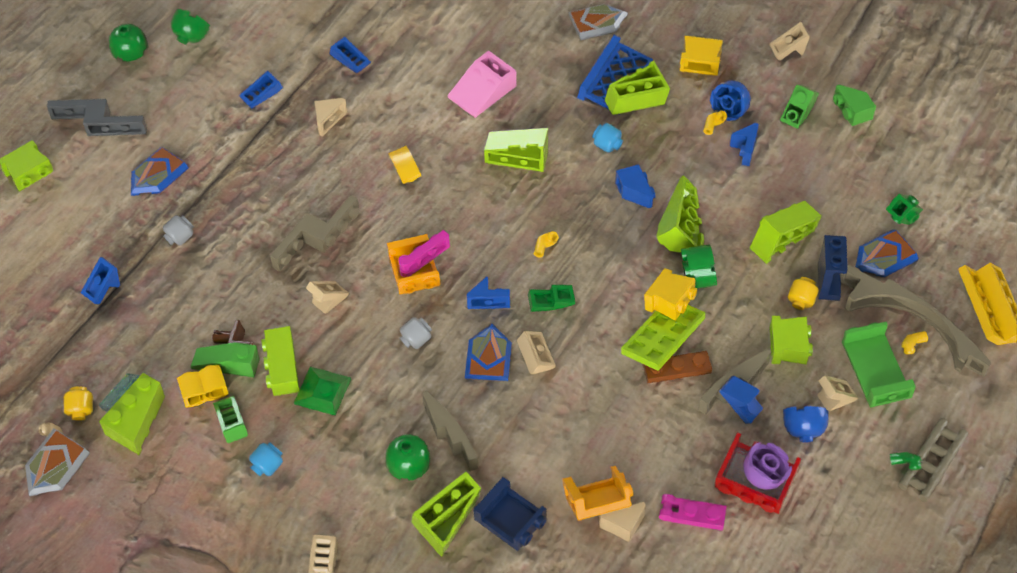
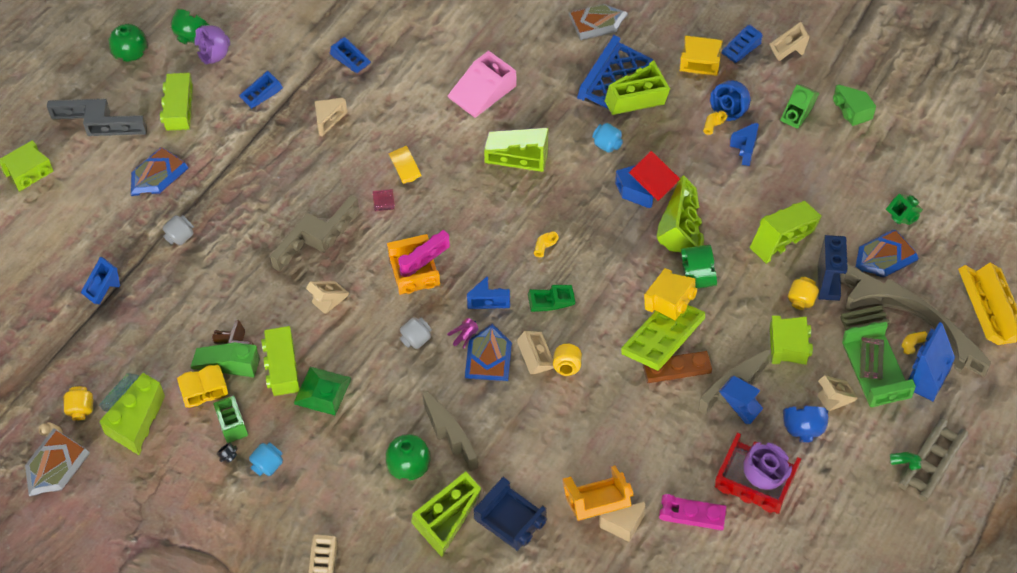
none -> lime brick [160,73,193,131]
none -> medium lavender cylinder [195,25,230,64]
none -> black plate [217,442,238,463]
none -> clear pink tile [373,189,395,211]
none -> flat silver piece [447,318,478,349]
none -> yellow head [553,343,582,376]
none -> red slope [629,151,680,201]
none -> blue slope [721,25,763,63]
none -> olive tile [840,305,890,330]
none -> tile [859,337,884,380]
none -> blue slope [908,322,955,402]

